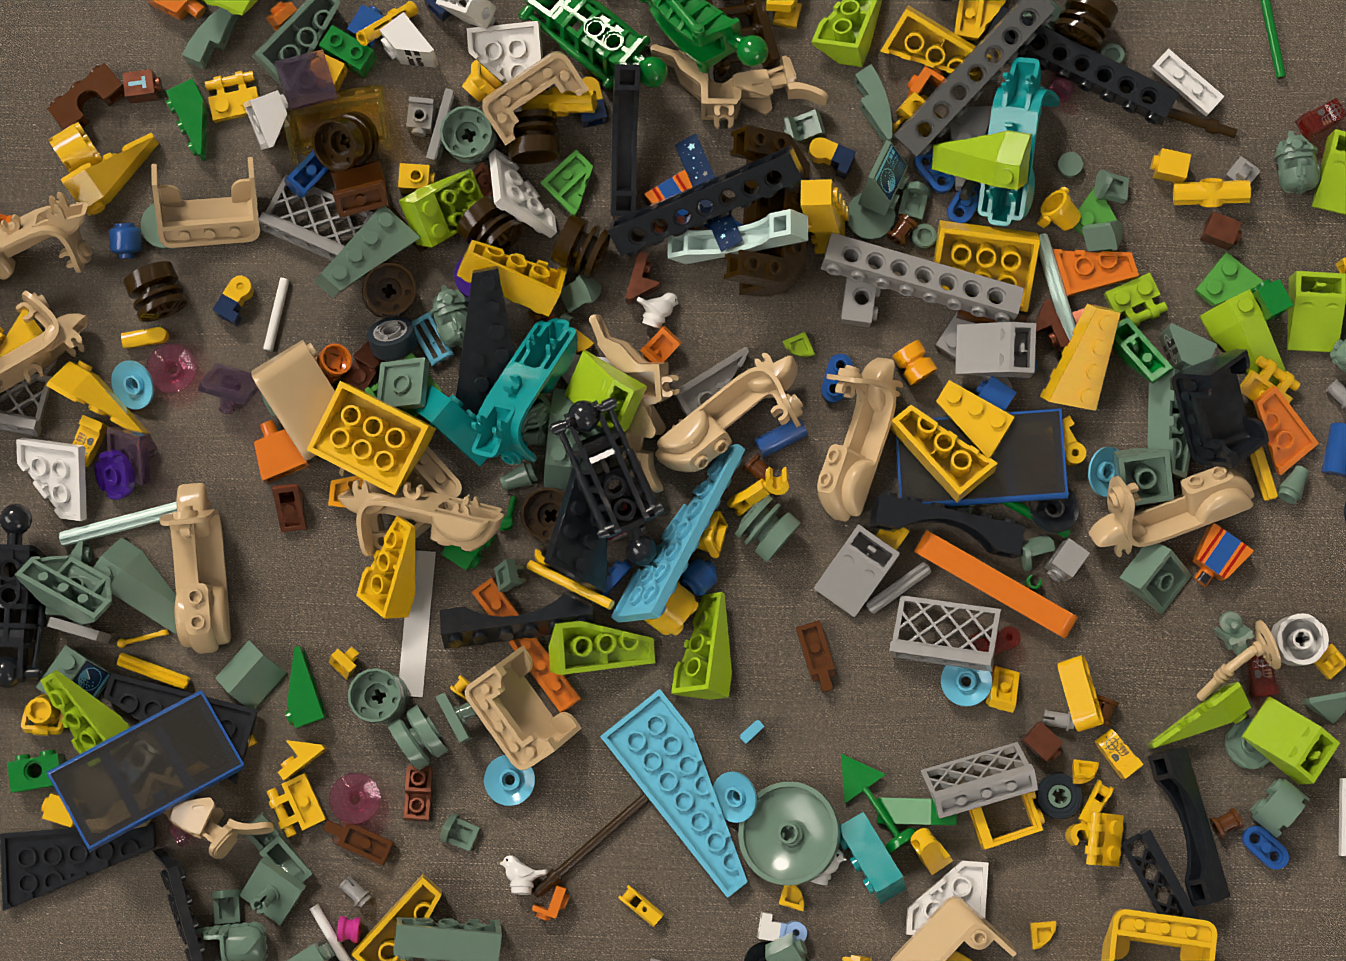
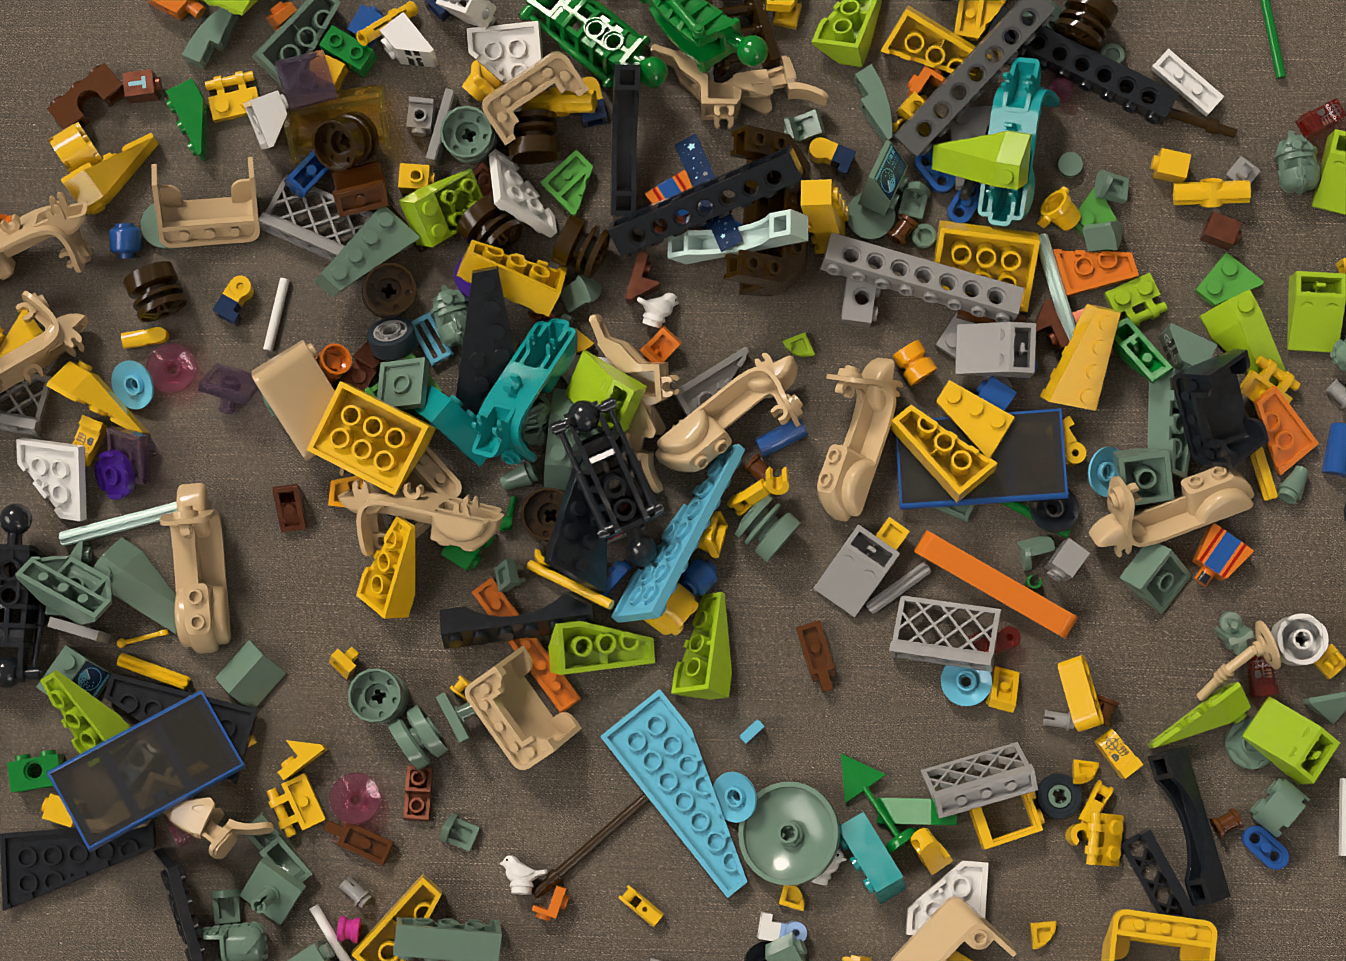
yellow piece [21,694,64,736] -> none
orange torso [254,420,311,484] -> none
green slope [285,646,328,729] -> none
white sticker [399,550,436,697] -> none
medium azure dish [484,755,535,806] -> none
blue plate [821,354,853,403] -> none
black arch [869,492,1025,559] -> none
copper brick [1020,721,1064,762] -> none
green brick [1251,279,1294,322] -> none

